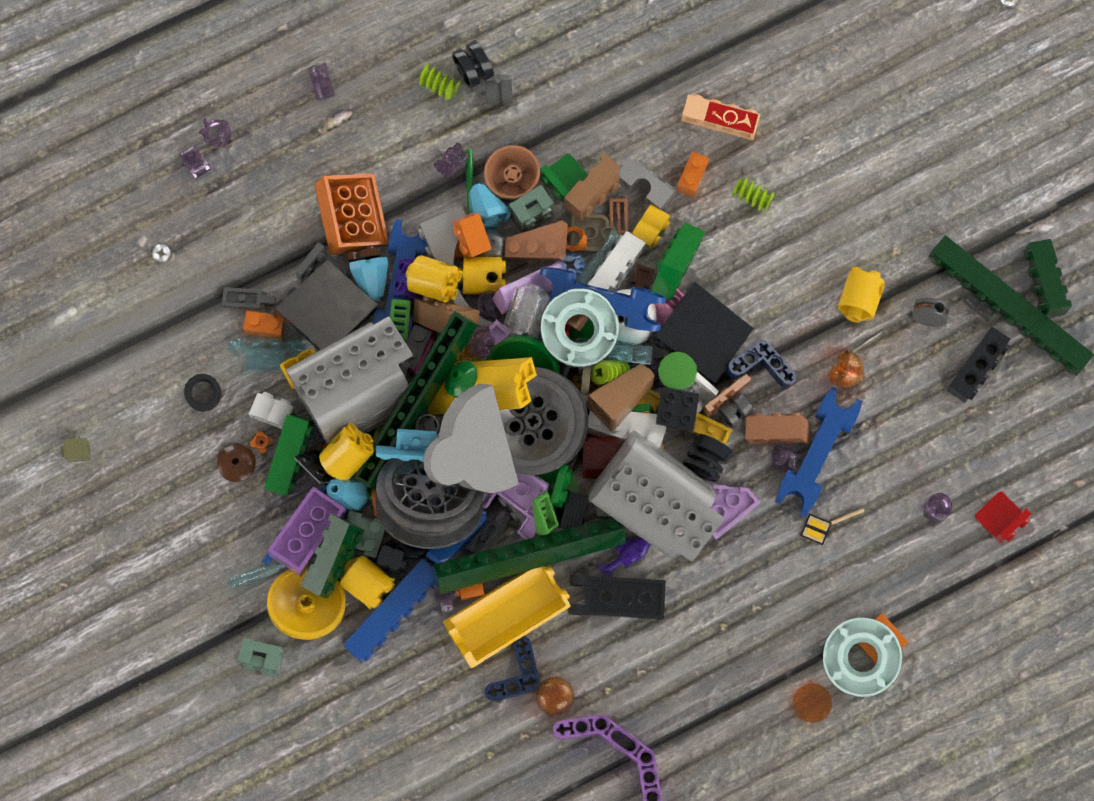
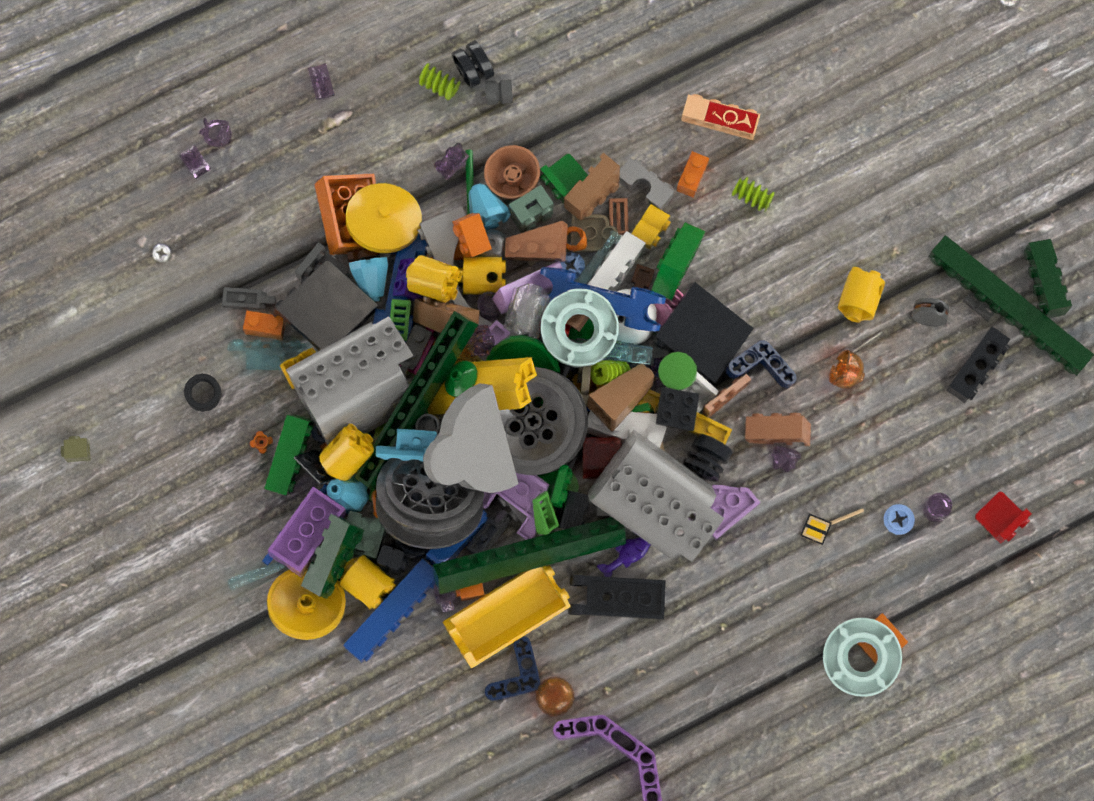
reddish brown dish [217,444,256,482] -> none
sand green piece [237,638,285,677] -> none
white brick [249,392,294,429] -> none
dark grey wheel [718,393,754,428] -> none
blue piece [775,387,863,517] -> none
clear orange tile [793,683,832,723] -> none
none -> yellow dish [345,183,422,253]
none -> light blue gear [883,504,915,535]

